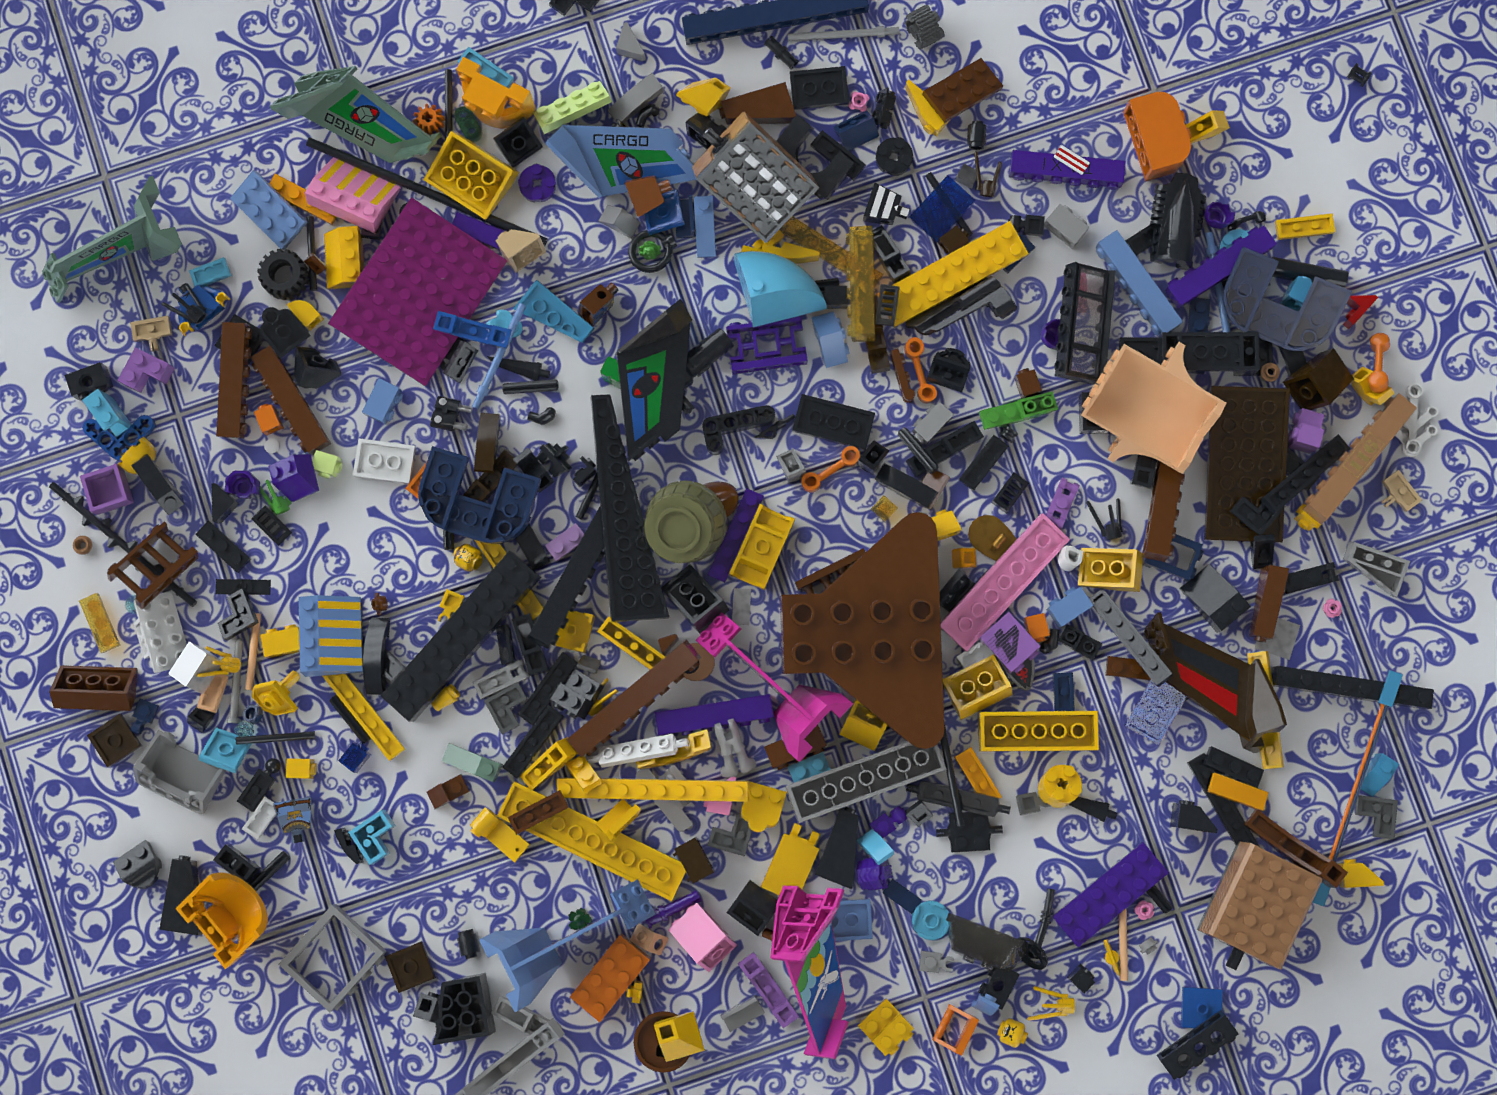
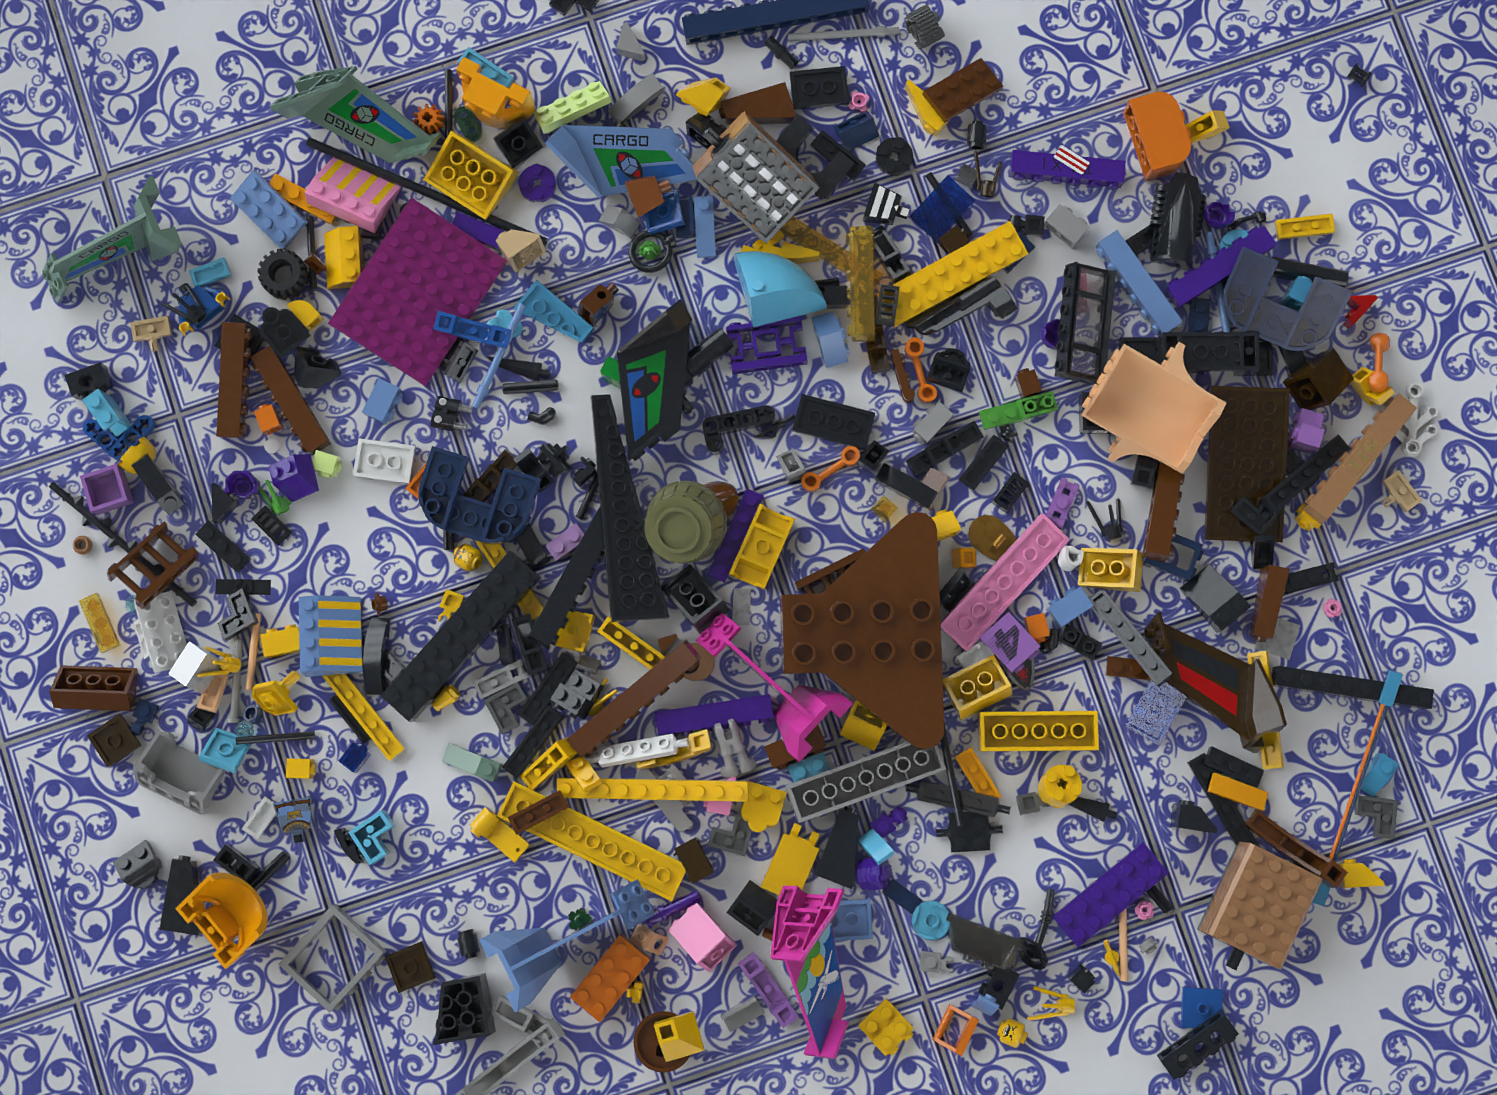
medium lavender brick [117,347,175,393] -> none
black plate [237,758,281,812] -> none
black brick [413,992,440,1023] -> none
reddish brown slope [427,774,470,809] -> none
dark brown slope [474,413,501,473] -> none
yellow panel [596,799,641,841] -> none
black arm [635,104,660,128] -> none
black hinge [872,87,896,129] -> none
black axle [898,427,938,474] -> none
black plate [905,799,933,827] -> none
dark blue plate [1053,672,1075,711] -> none
medium nougat plate [1260,363,1280,382] -> none
light grey wedge [1343,541,1410,598] -> none

